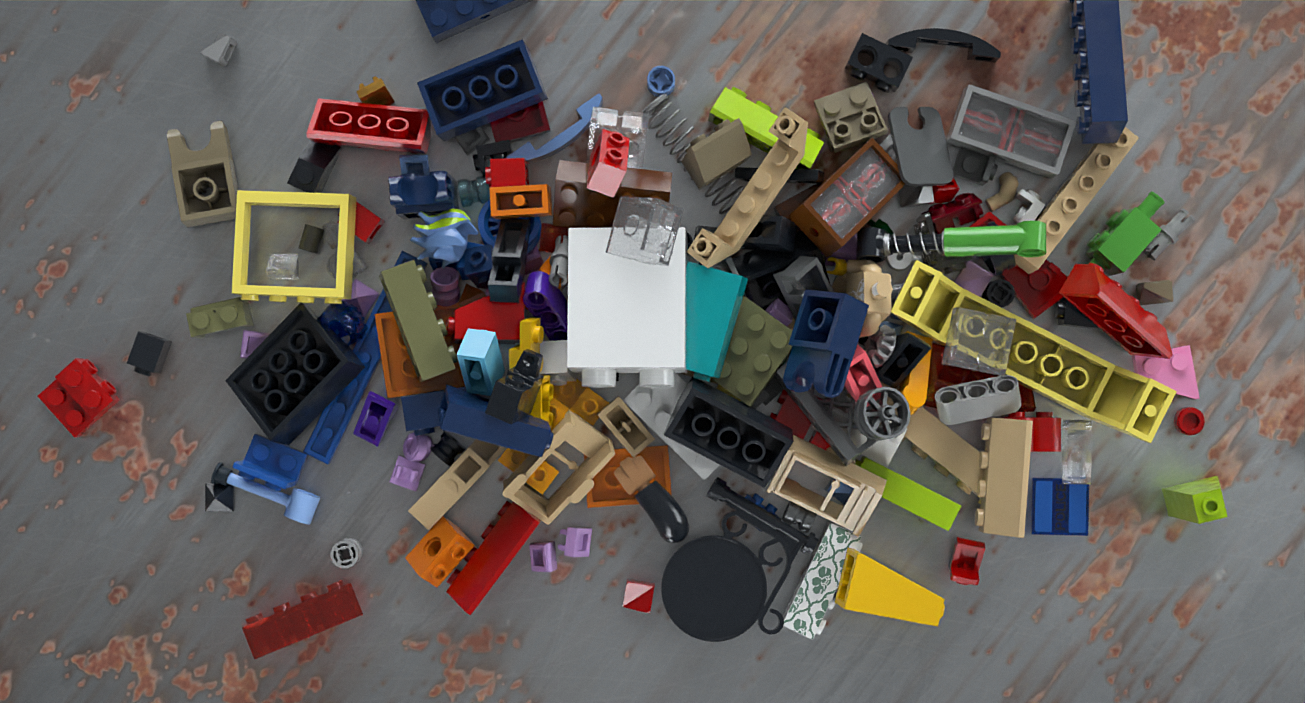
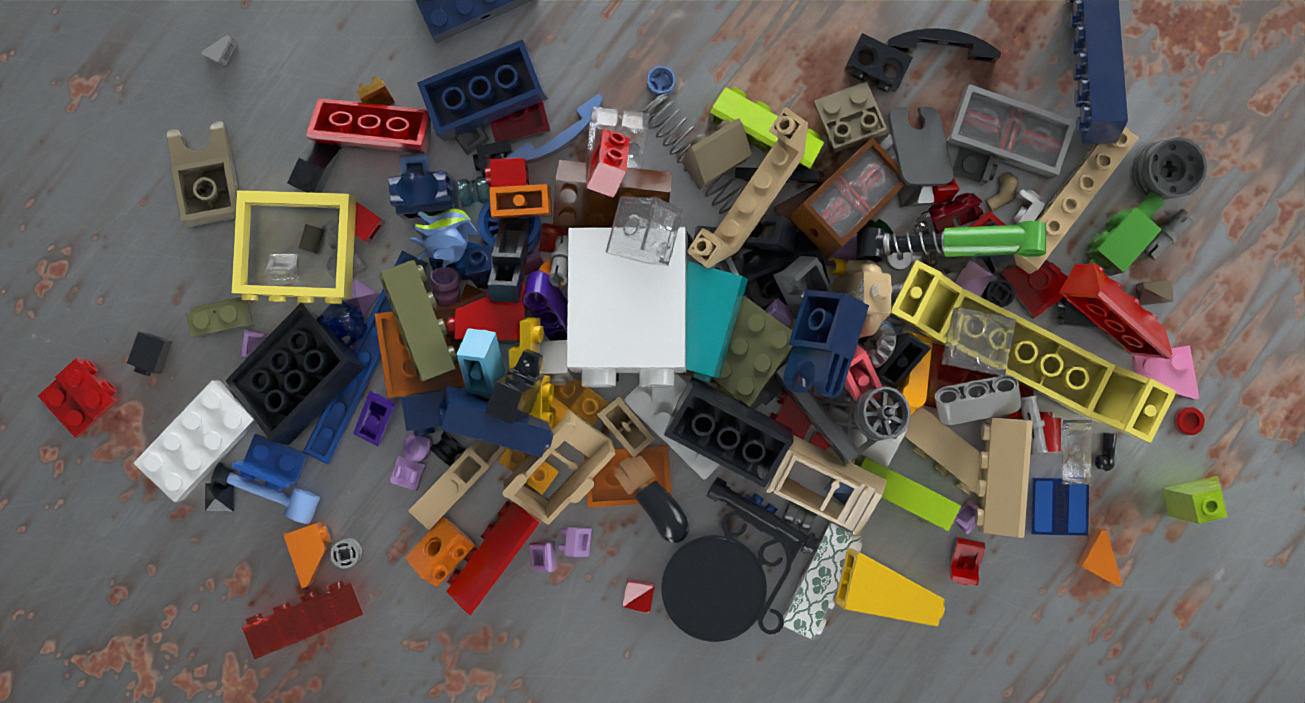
none -> white brick [134,380,257,502]
none -> orange slope [283,521,331,588]
none -> lavender slope [954,498,980,534]
none -> light grey pin [1021,395,1048,455]
none -> orange slope [1075,528,1123,586]
none -> black arm [1095,433,1118,471]
none -> dark grey wheel [1132,137,1207,200]

